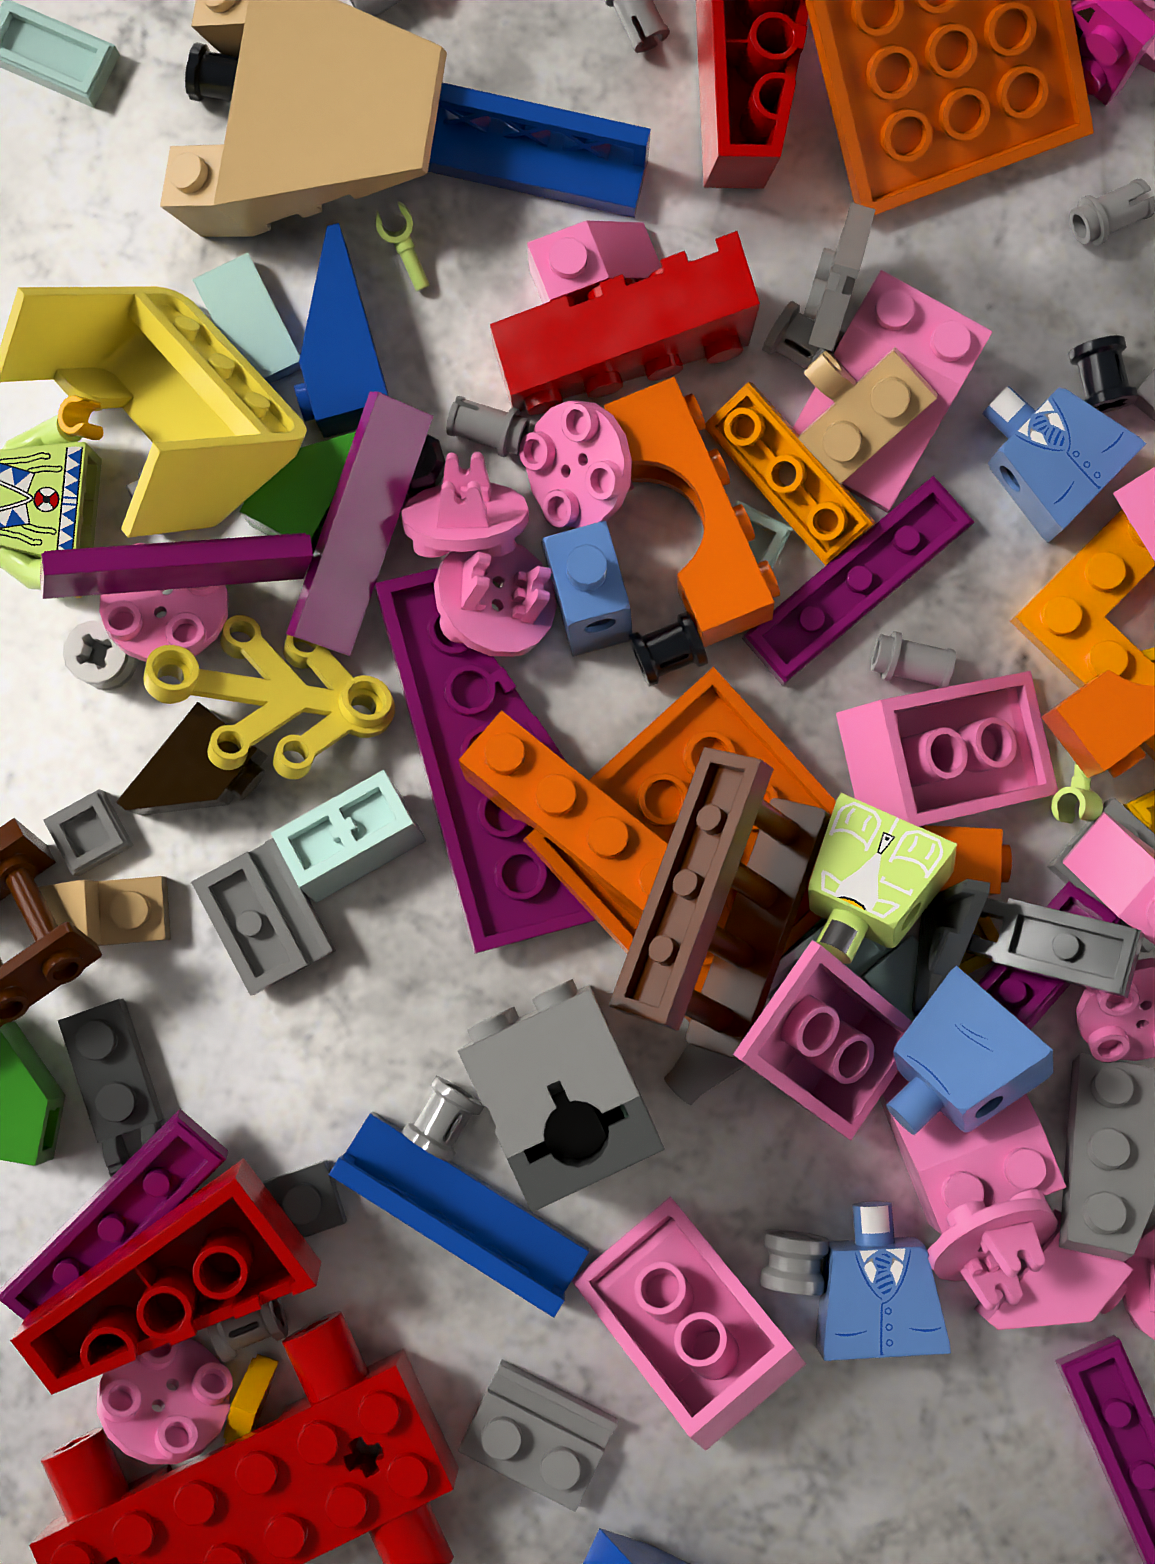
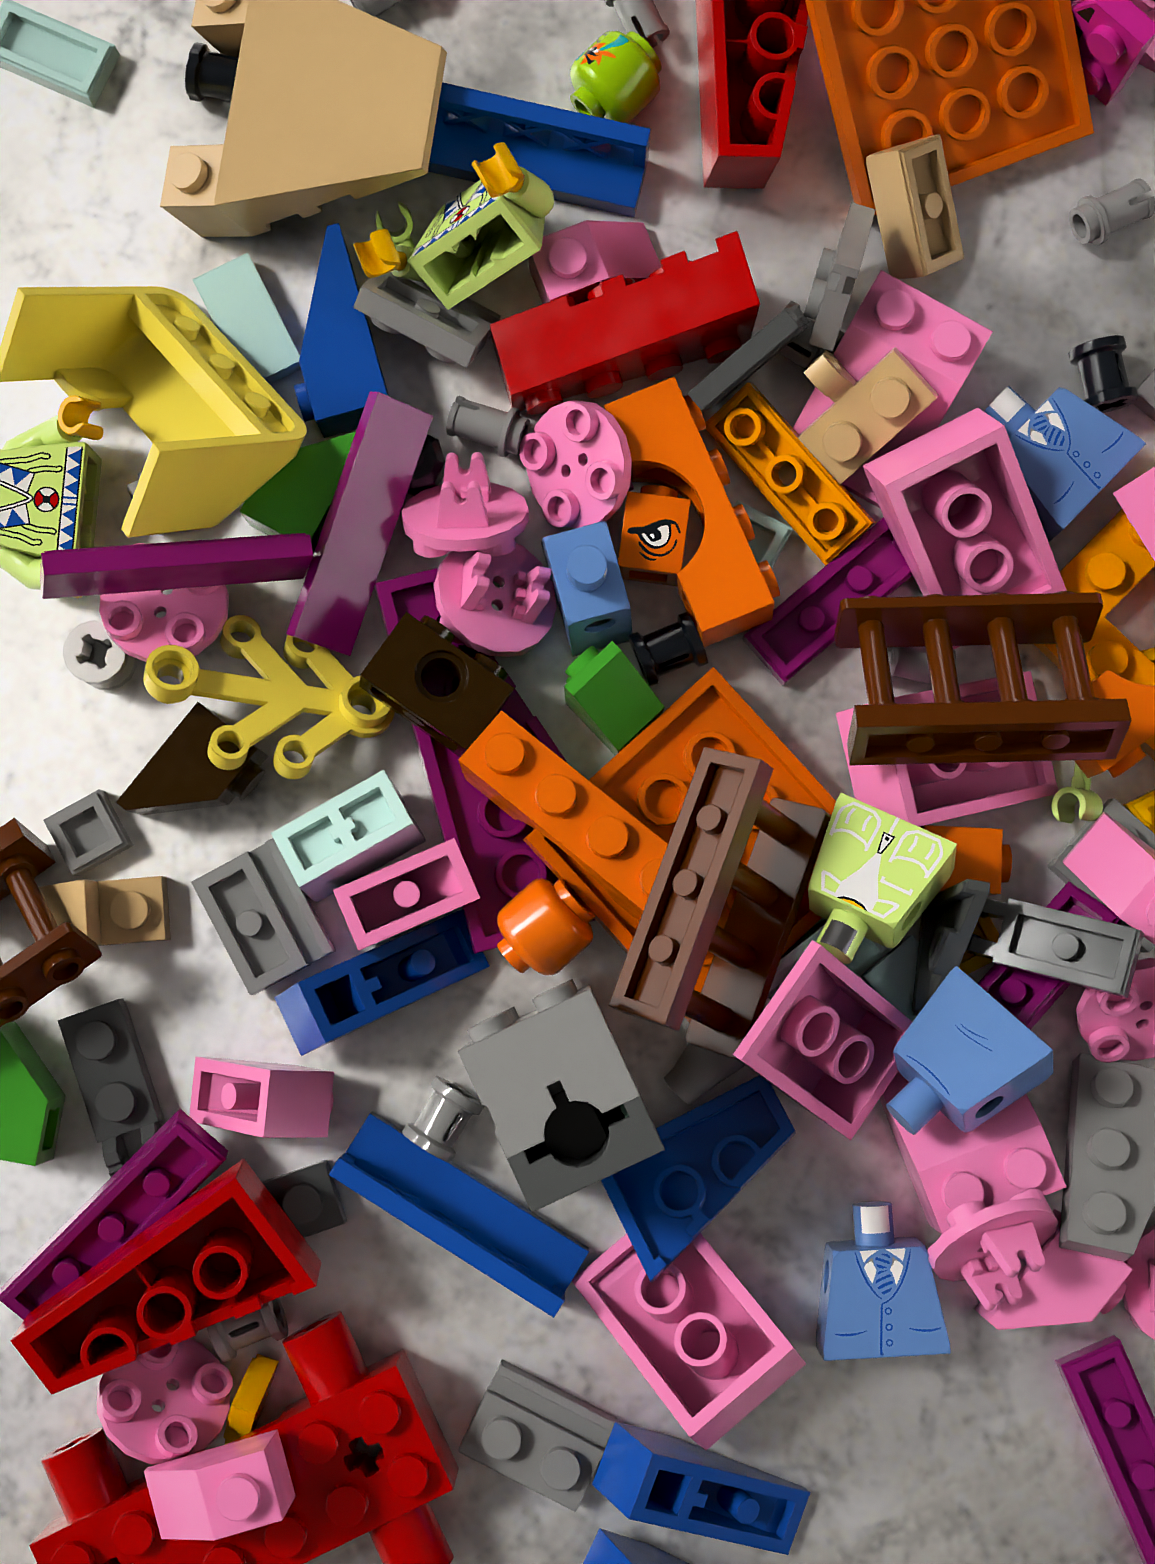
light grey wheel [760,1230,829,1295] -> none
none -> bright pink slope [144,1429,295,1541]
none -> bright pink slope [189,1057,334,1138]
none -> blue slope [274,909,490,1056]
none -> bright pink slope [333,838,480,951]
none -> yellowish green torso [353,142,555,310]
none -> light grey plate [353,272,501,368]
none -> dark brown brick [359,612,514,757]
none -> orange head [497,878,595,975]
none -> bright green slope [564,641,665,756]
none -> lime head [570,31,662,124]
none -> blue slope [592,1421,811,1555]
none -> blue wing [601,1075,796,1283]
none -> orange brick [618,485,691,587]
none -> dark grey tile [687,305,810,411]
none -> reddish brown fence [834,591,1132,766]
none -> bright pink slope [863,408,1067,650]
none -> tan slope [866,134,964,279]

